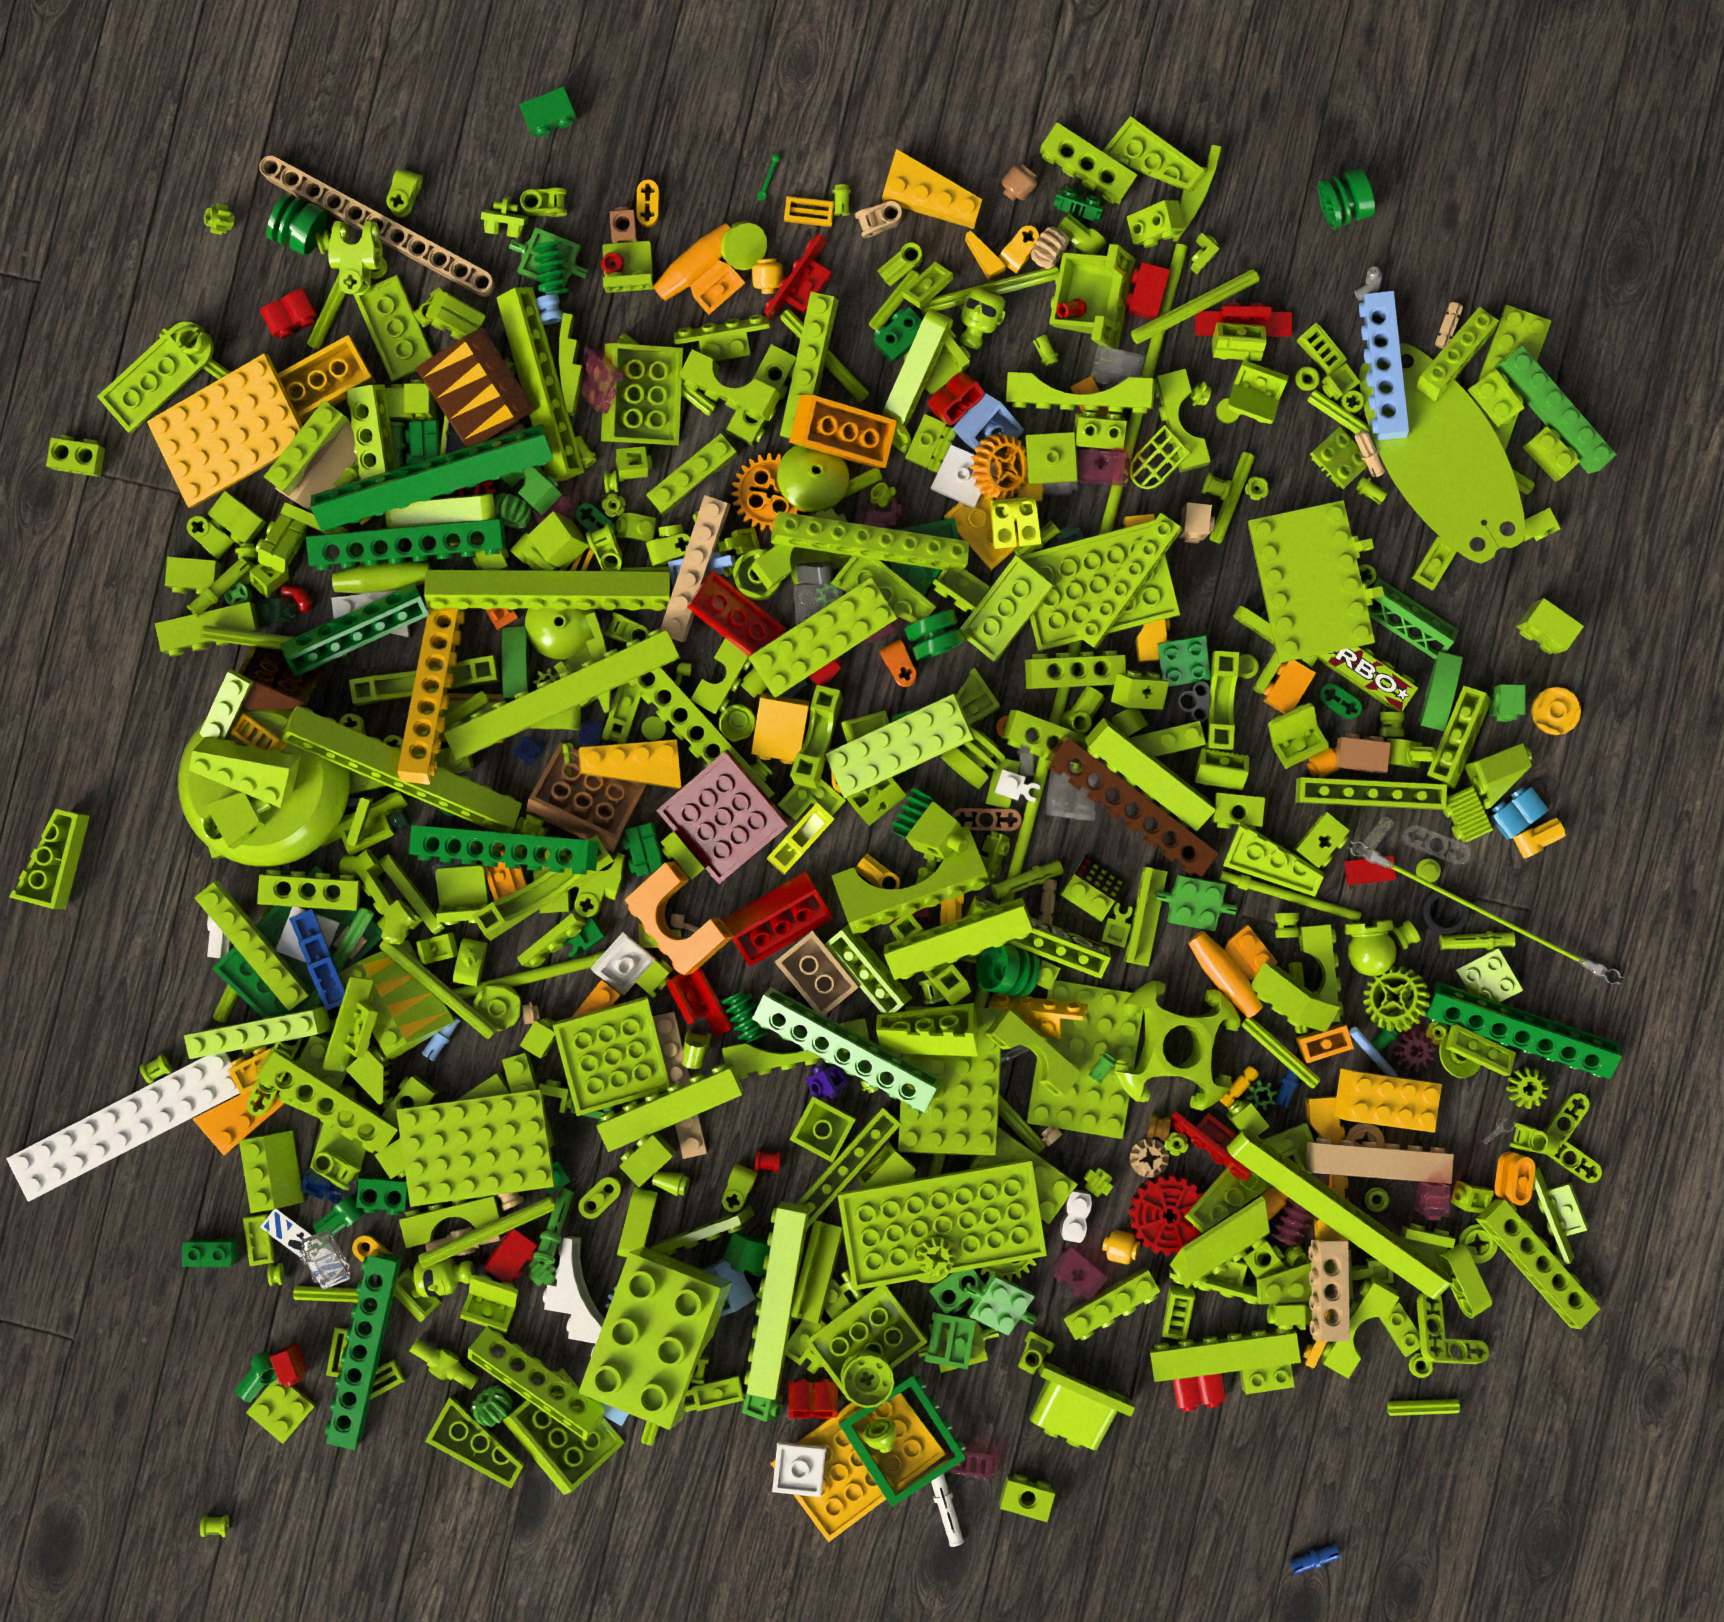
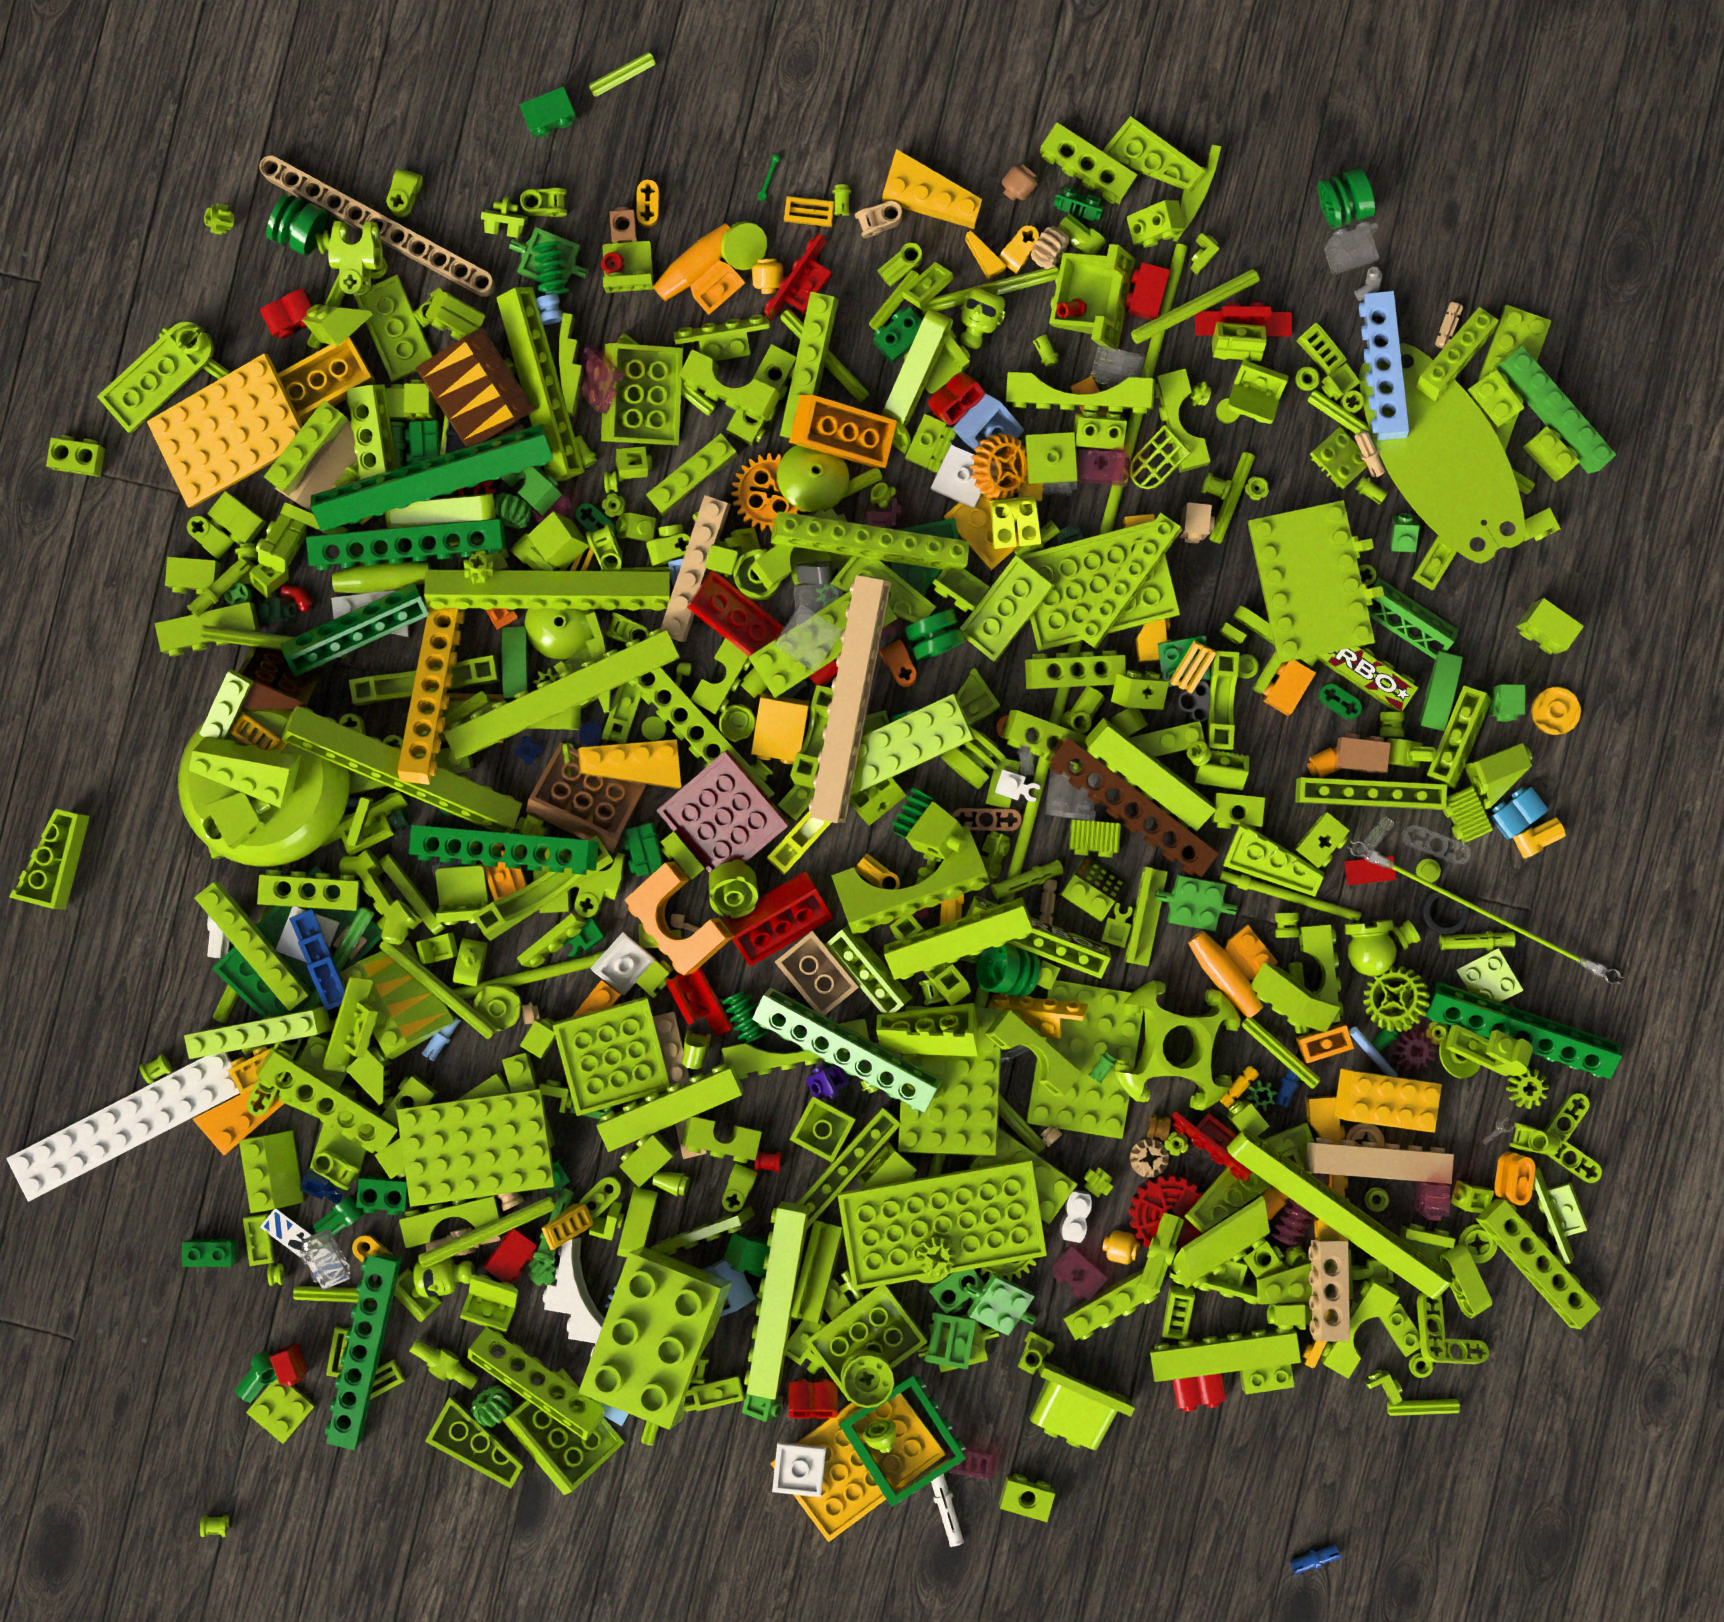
lime bracket [1268,703,1329,769] -> none
none -> lime slope [302,304,373,346]
none -> lime gear [464,553,493,584]
none -> yellow slope [541,1203,593,1250]
none -> lime axle [589,52,656,97]
none -> lime bracket [589,1201,624,1241]
none -> lime arch [681,1116,762,1163]
none -> lime slope [705,544,739,575]
none -> lime brick [708,860,758,918]
none -> clear brick [773,603,842,672]
none -> tan brick [809,575,891,823]
none -> lime brick [1069,820,1121,858]
none -> lime piece [1139,1212,1184,1290]
none -> yellow tile [1170,640,1216,694]
none -> lime bush [1187,741,1212,766]
none -> lime tile [1219,623,1247,645]
none -> clear bracket [1324,221,1380,275]
none -> lime bracket [1364,1369,1403,1405]
none -> bright green bracket [1390,513,1419,552]
none -> lime brick [1486,1030,1533,1077]

